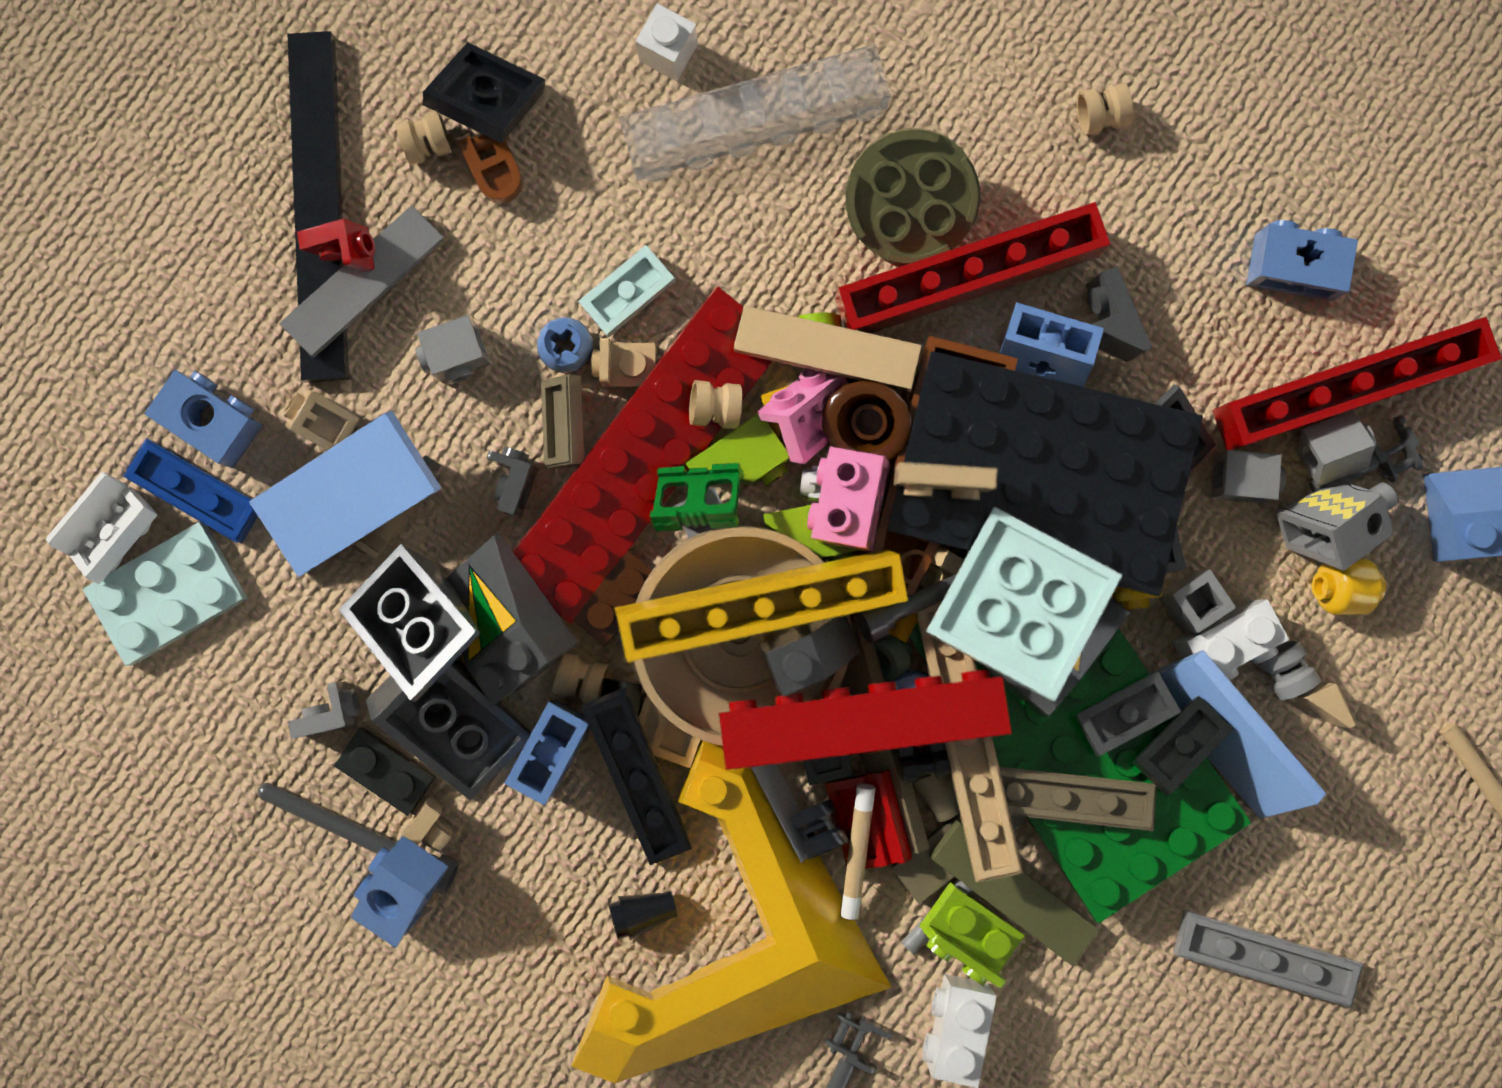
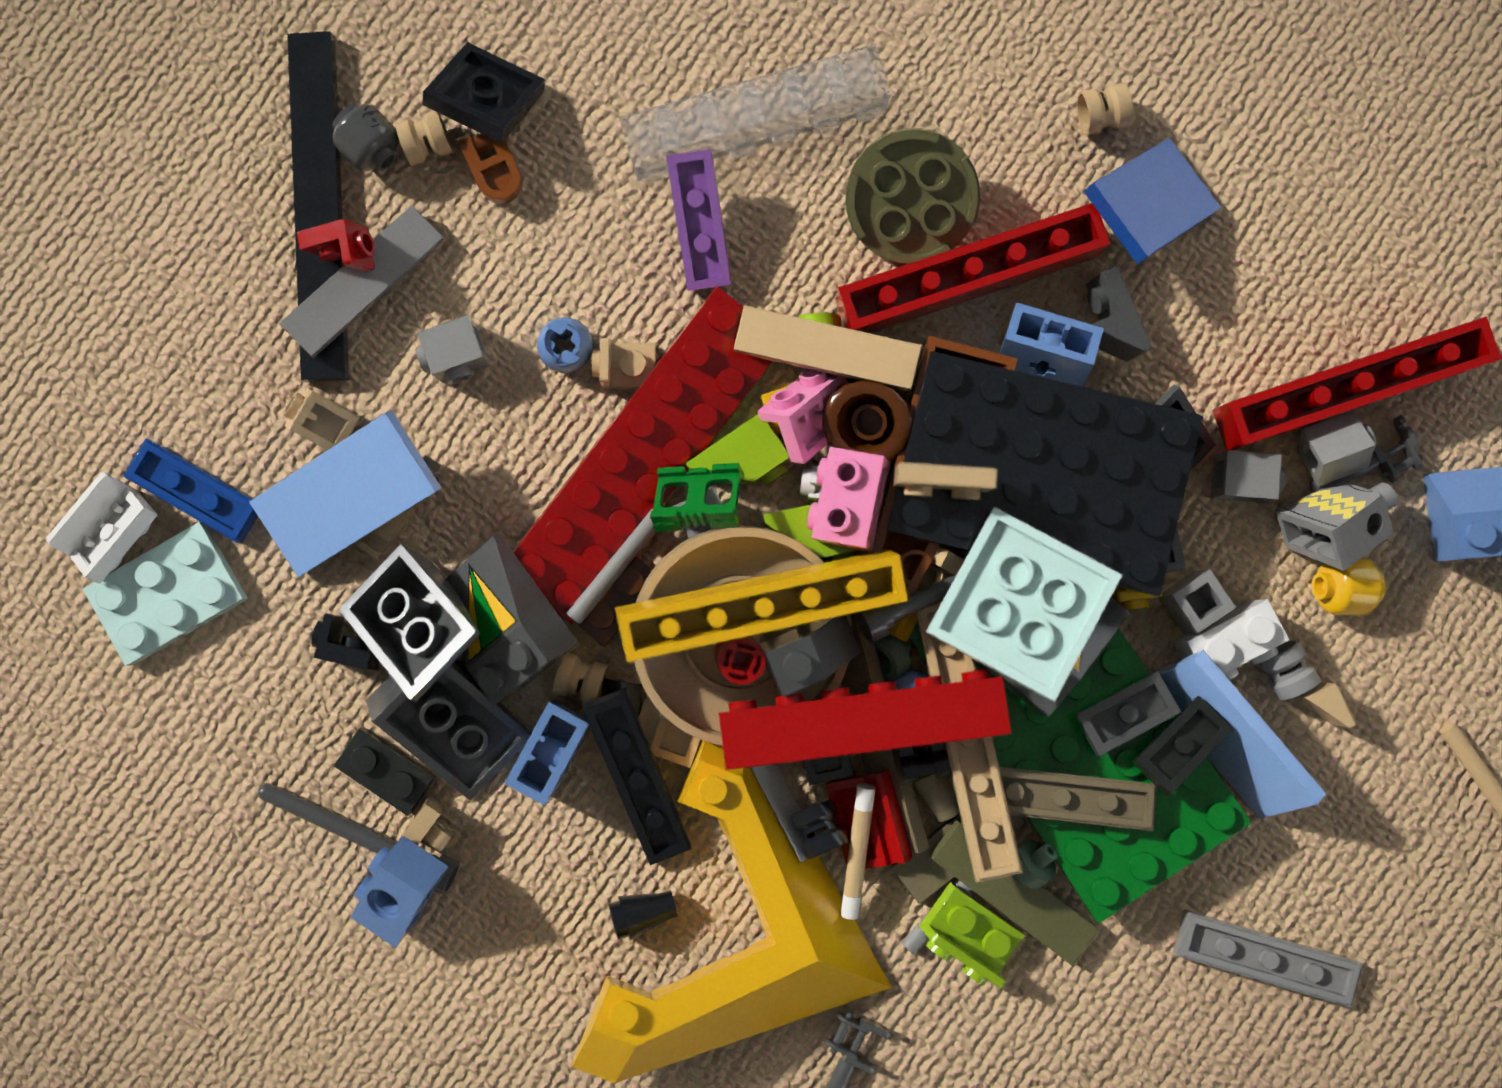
medium blue brick [144,369,263,468] -> none
light grey bracket [288,681,360,739] -> none
dark grey bracket [486,446,538,518] -> none
dark tan tile [541,374,584,469] -> none
light aqua plate [578,245,676,338] -> none
white brick [635,3,698,82] -> none
tan wheel [689,380,742,429] -> none
white brick [922,973,997,1088] -> none
medium blue brick [1246,220,1358,301] -> none
none -> black bracket [311,613,379,670]
none -> dark grey head [332,104,399,172]
none -> light grey bar [566,509,656,625]
none -> medium lavender plate [666,148,732,291]
none -> red wheel [714,636,766,685]
none -> sand green tile [1015,839,1058,889]
none -> tile [1084,138,1221,265]

